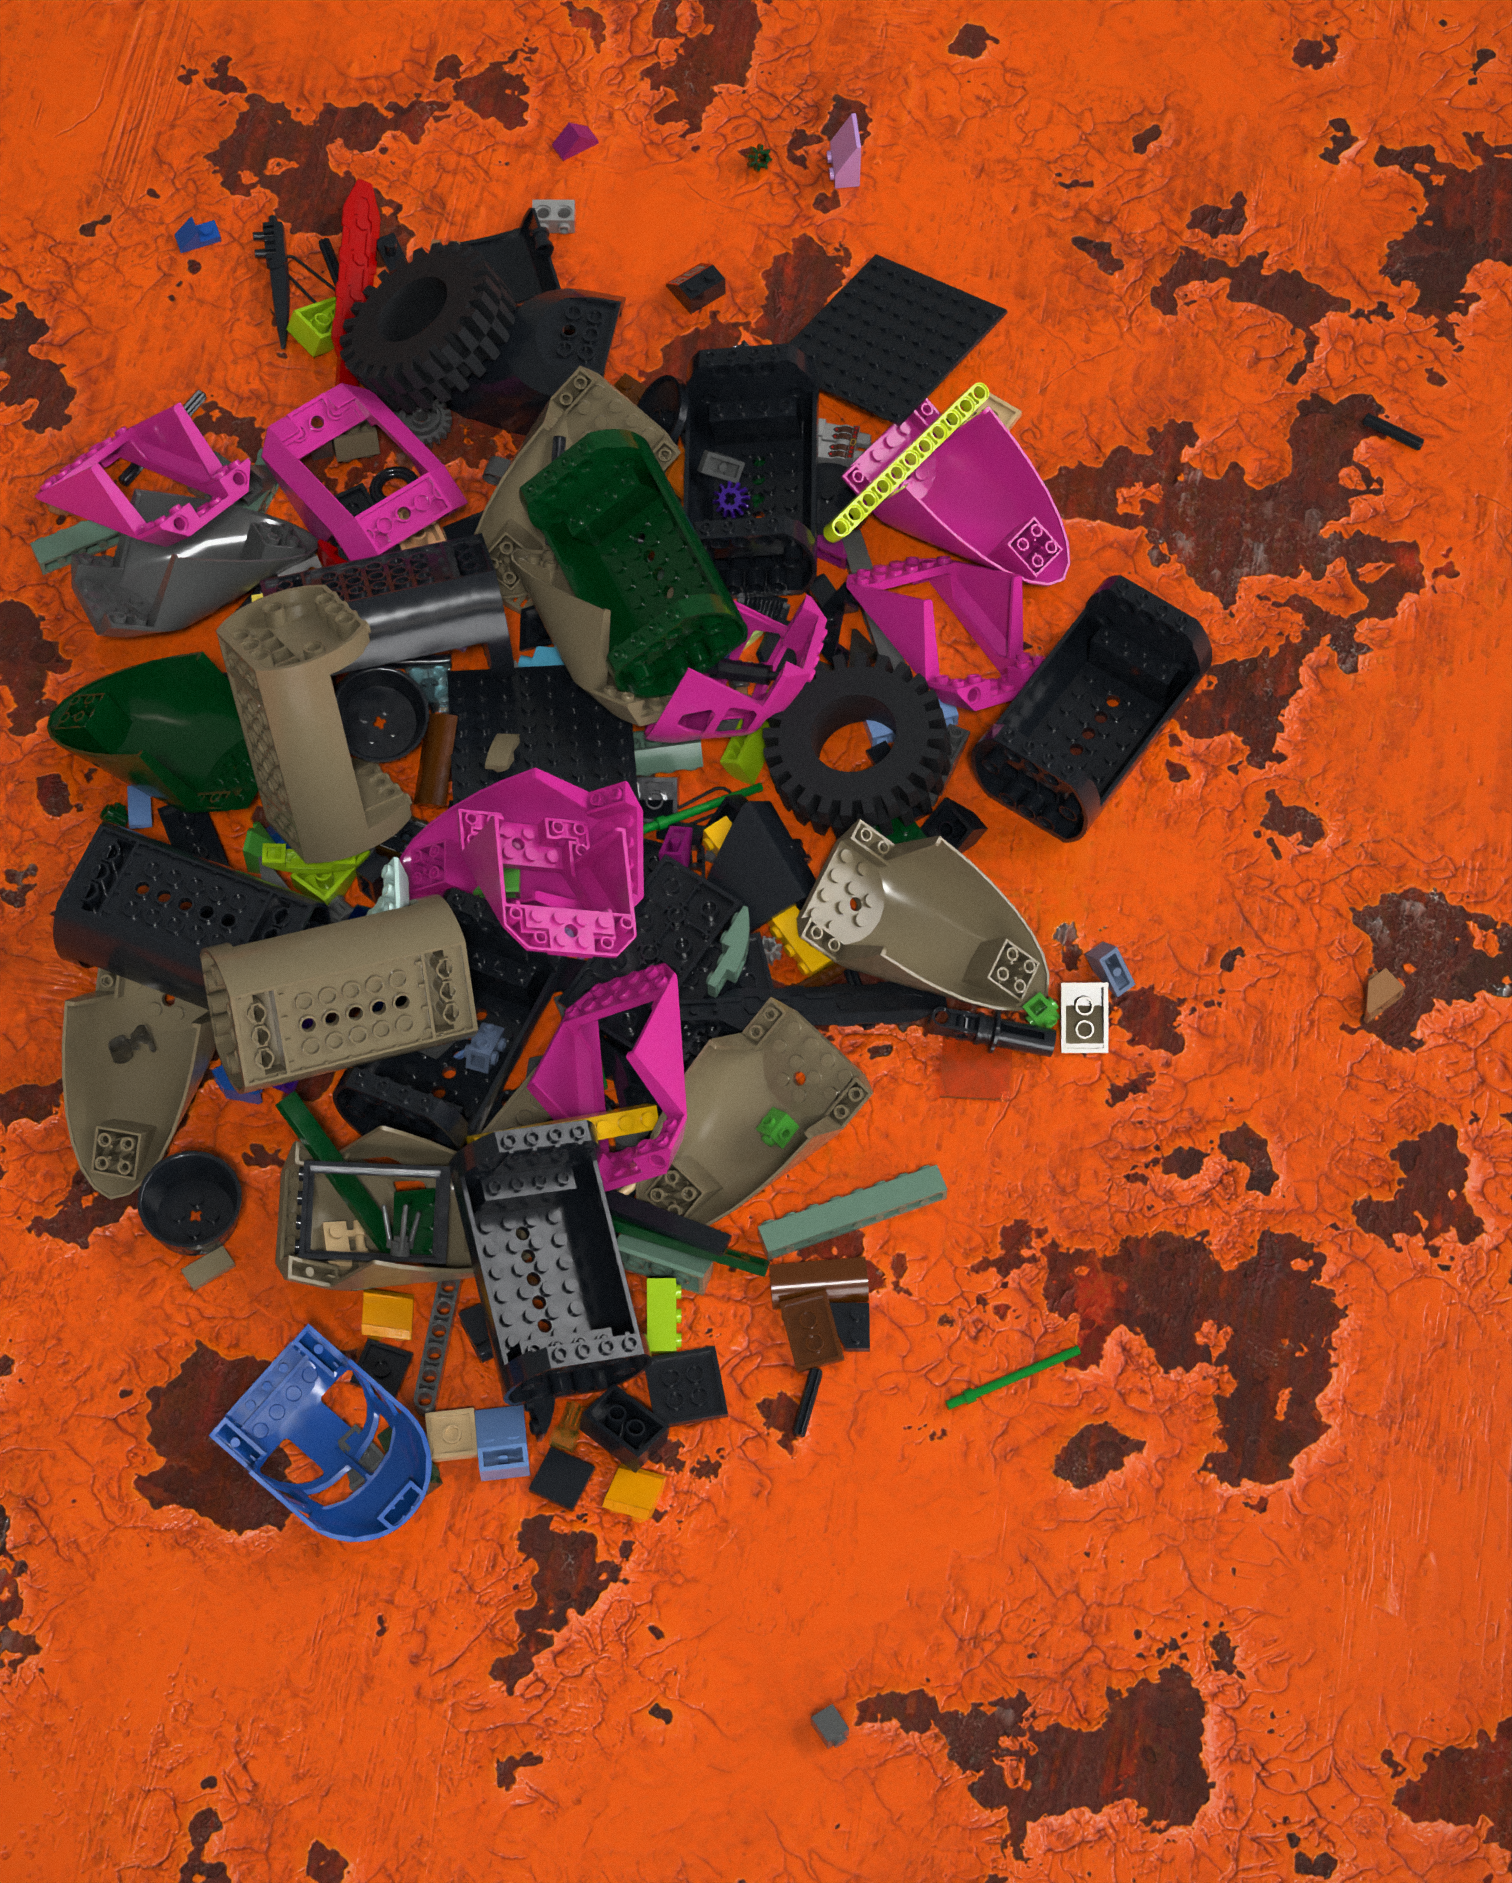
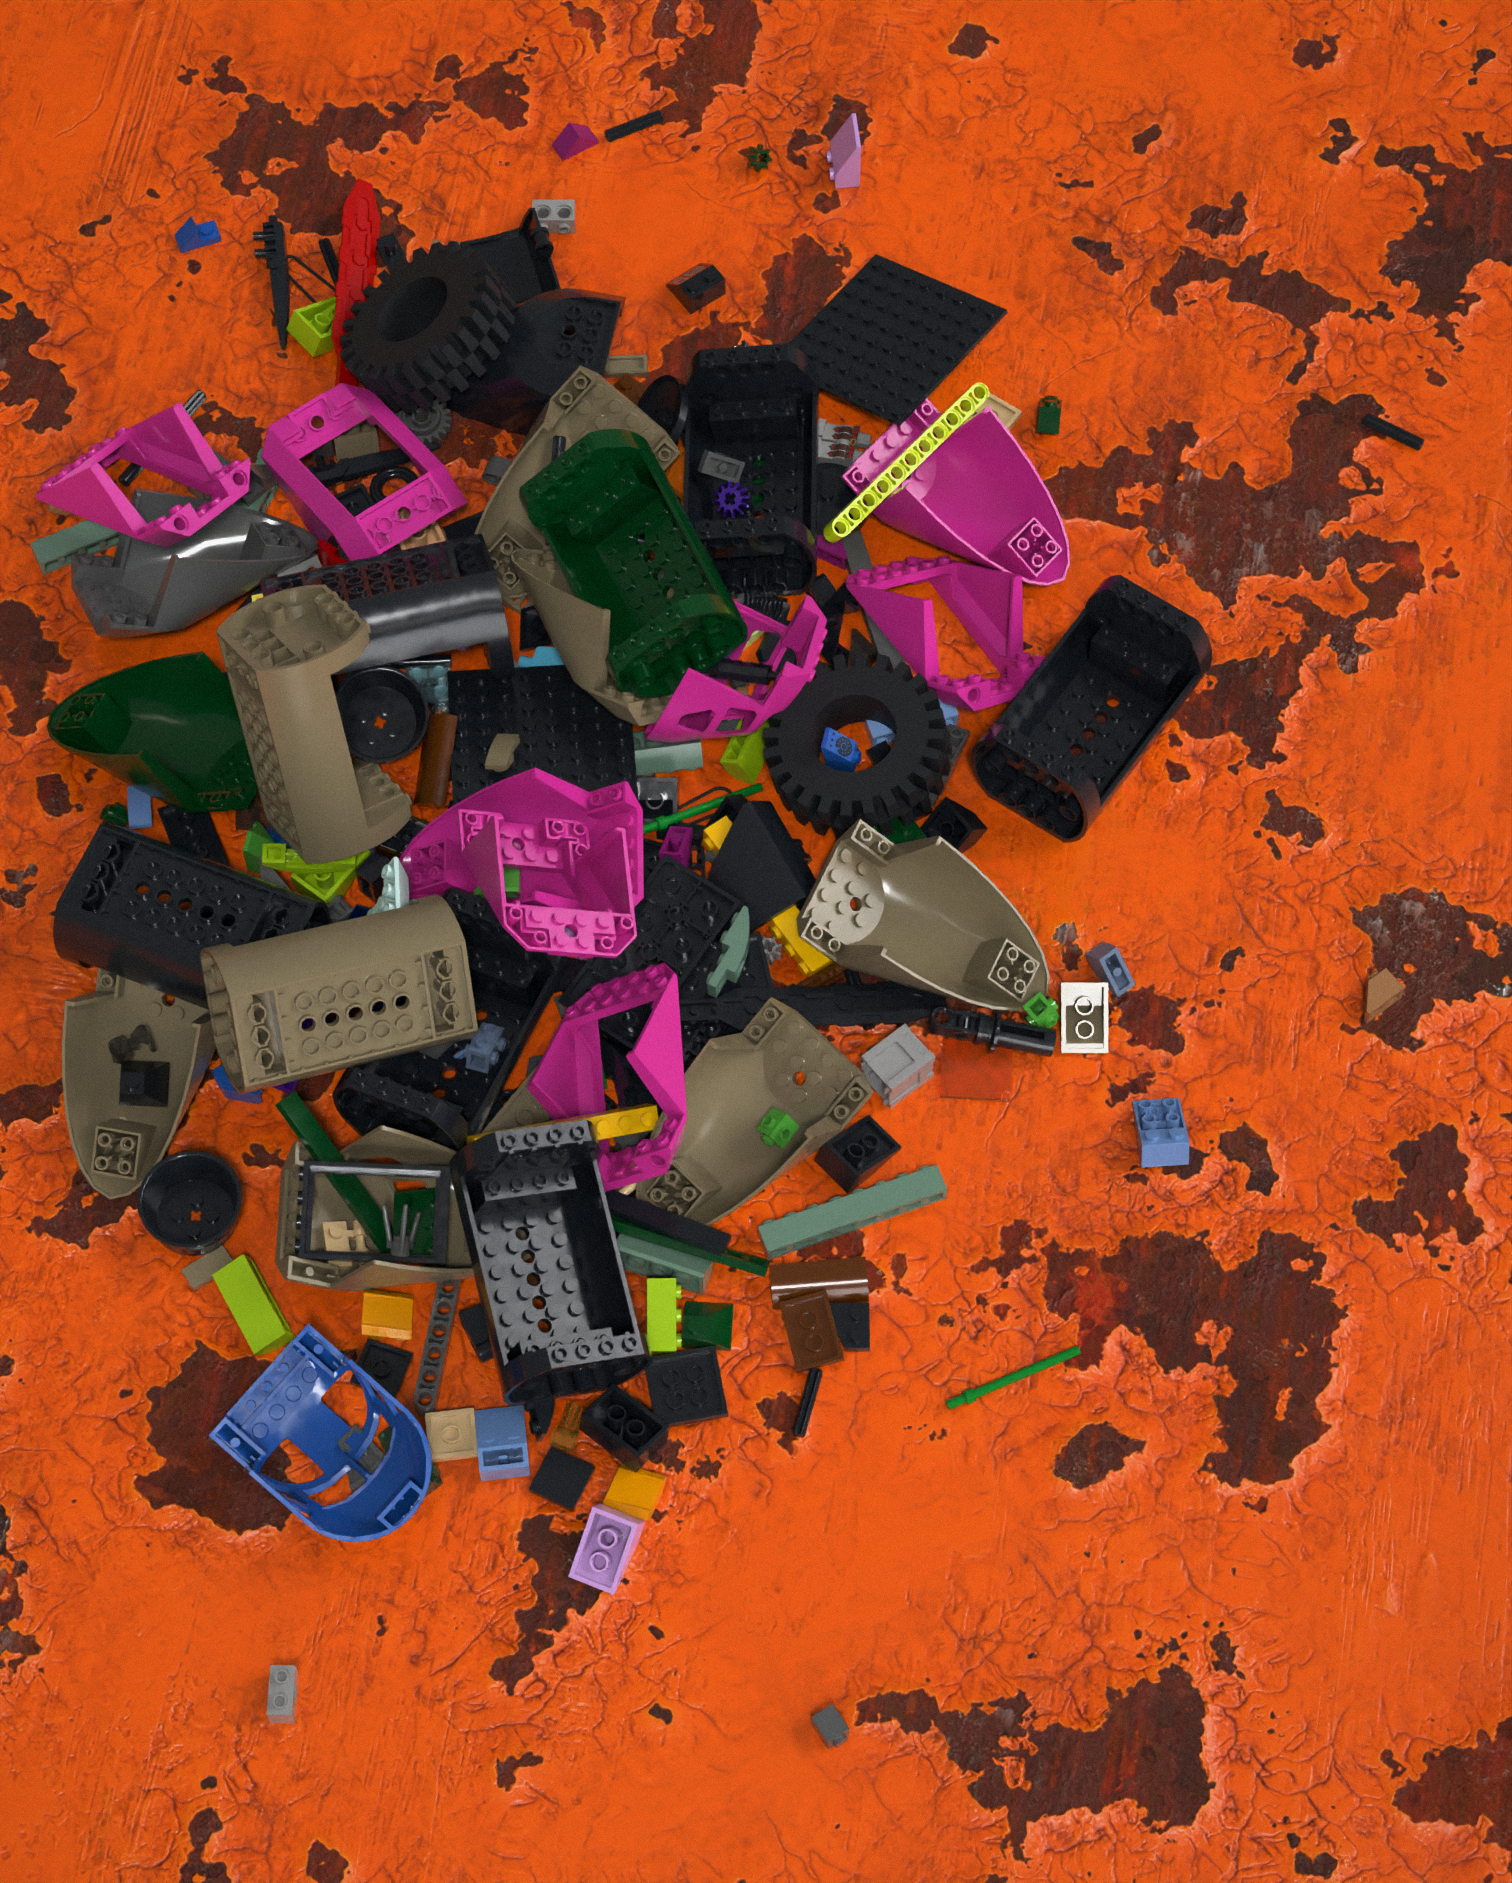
none -> black slope [119,1060,169,1107]
none -> lime brick [212,1254,295,1355]
none -> clear smoke slope [236,791,262,830]
none -> light grey brick [266,1665,299,1723]
none -> black piece [301,443,440,487]
none -> lavender slope [568,1504,646,1595]
none -> black axle [604,110,663,142]
none -> dark tan tile [605,354,648,378]
none -> dark green slope [682,1301,734,1351]
none -> black slope [814,1115,902,1194]
none -> blue slope [821,727,861,772]
none -> light grey container [860,1024,935,1109]
none -> dark green slope [1037,395,1062,434]
none -> medium blue slope [1132,1098,1190,1168]

